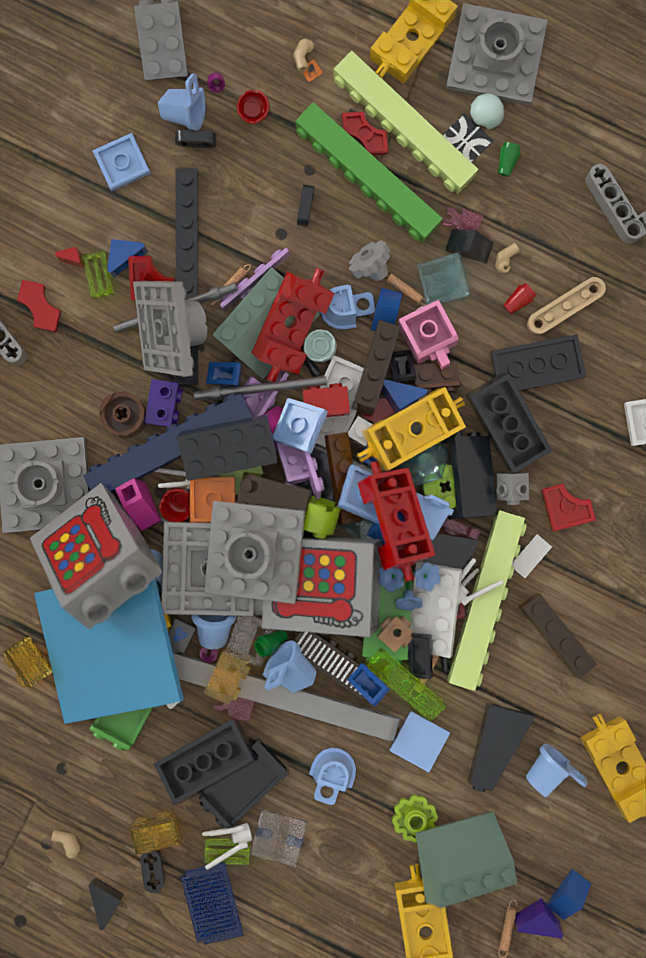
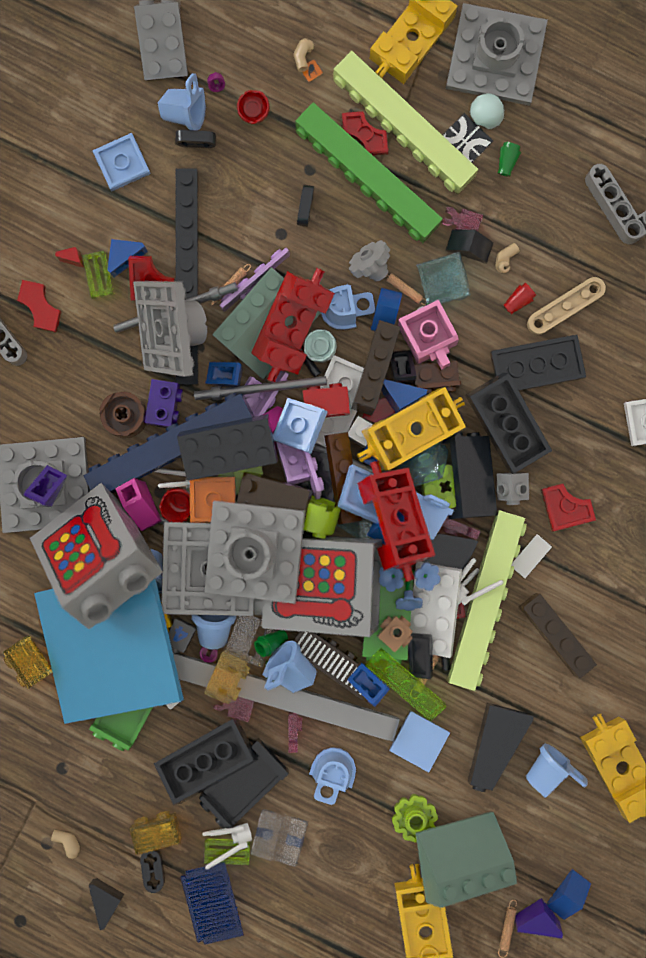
none -> dark purple slope [24,465,67,507]
none -> clear pink plate [288,712,302,753]

